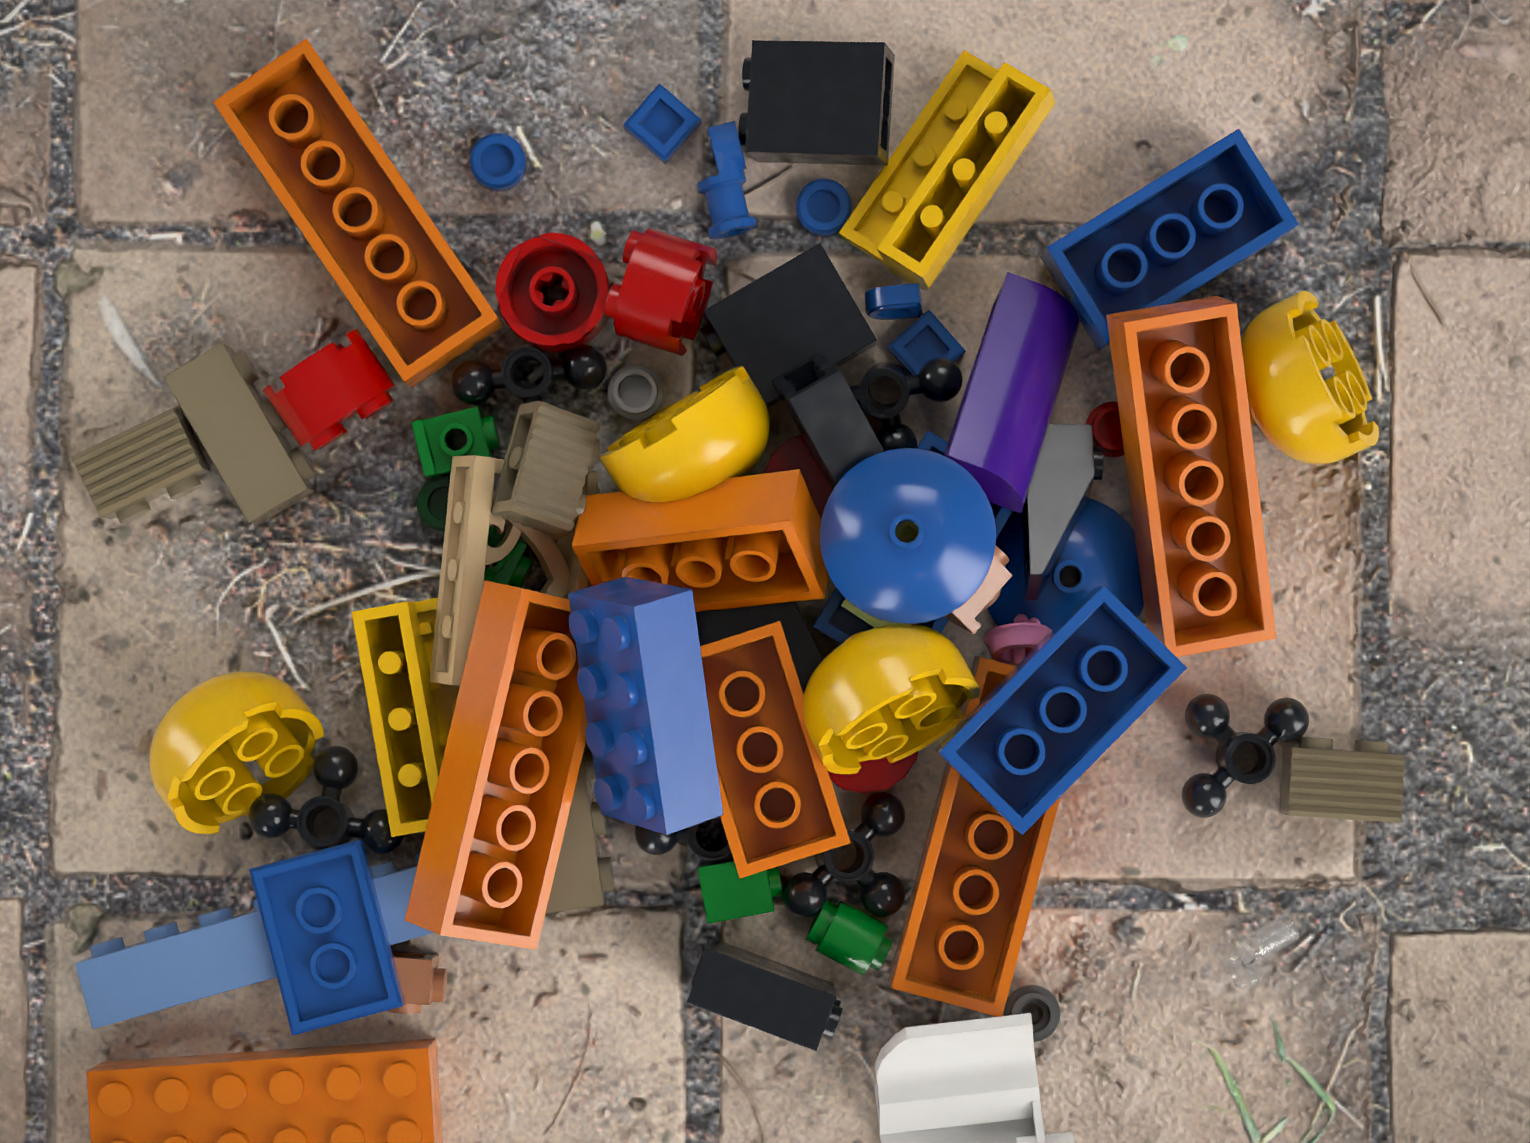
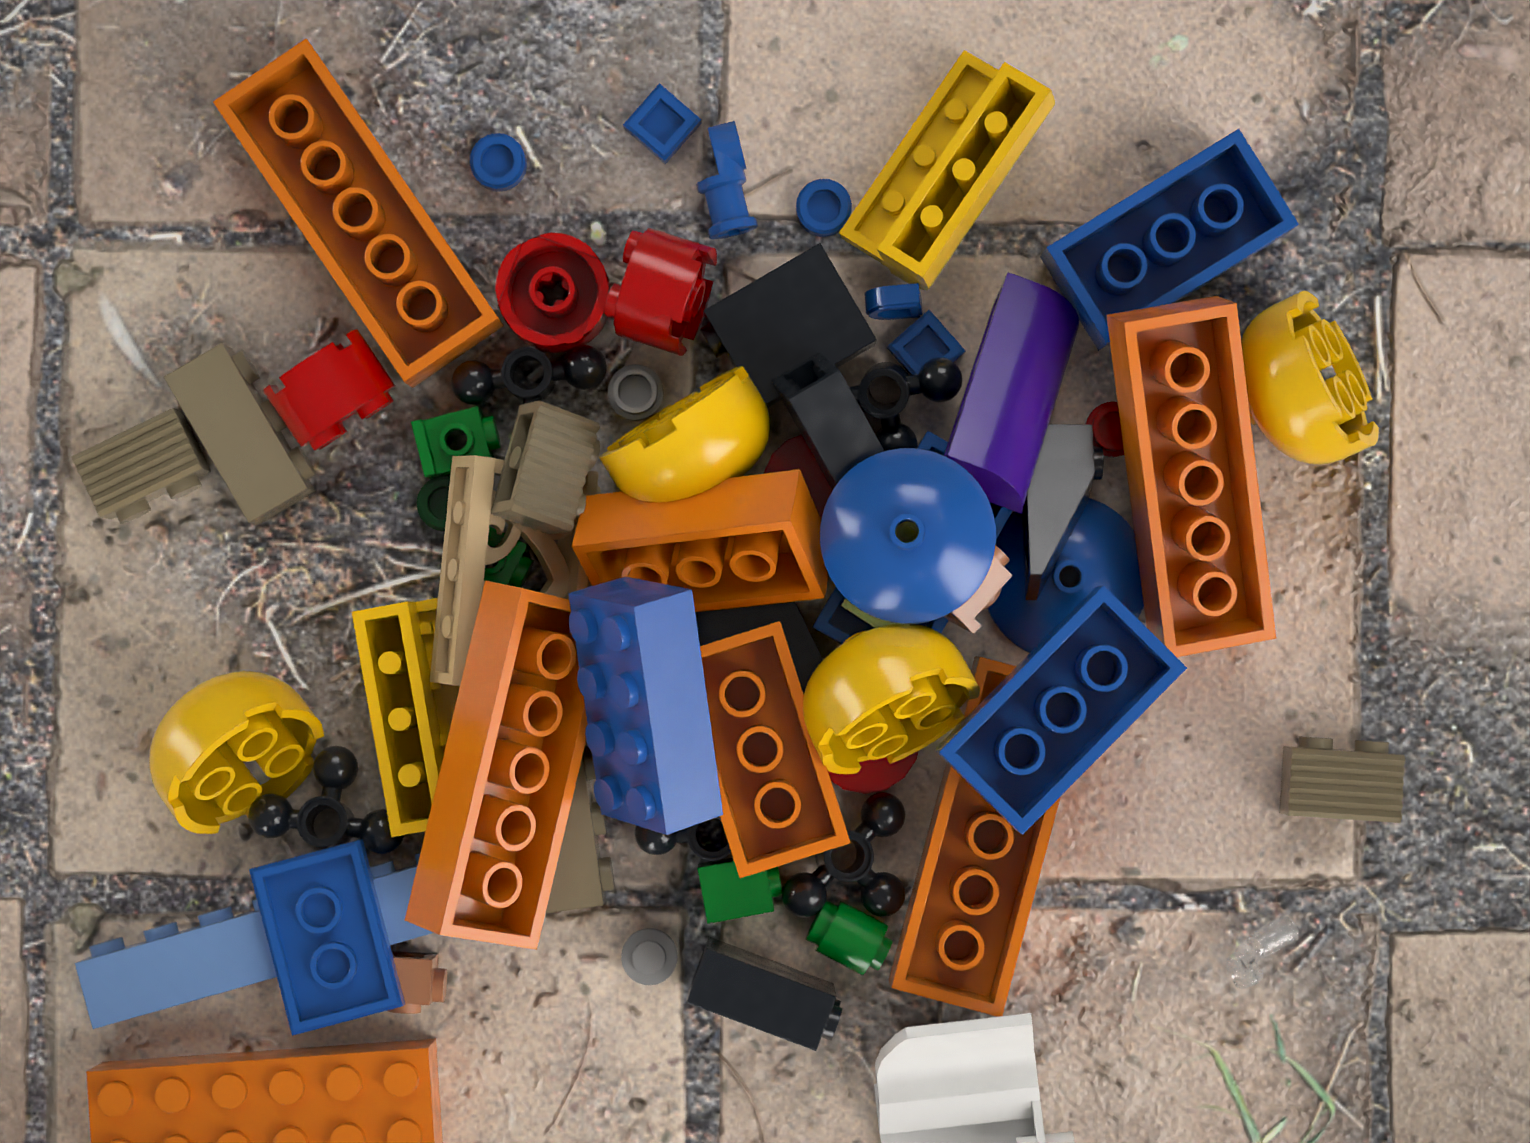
black brick [738,40,895,165] -> none
bright pink hat [983,614,1052,666] -> none
dark grey plate [1004,985,1060,1042] -> none
black piece [1181,694,1309,818] -> none
none -> light grey plate [621,928,678,985]

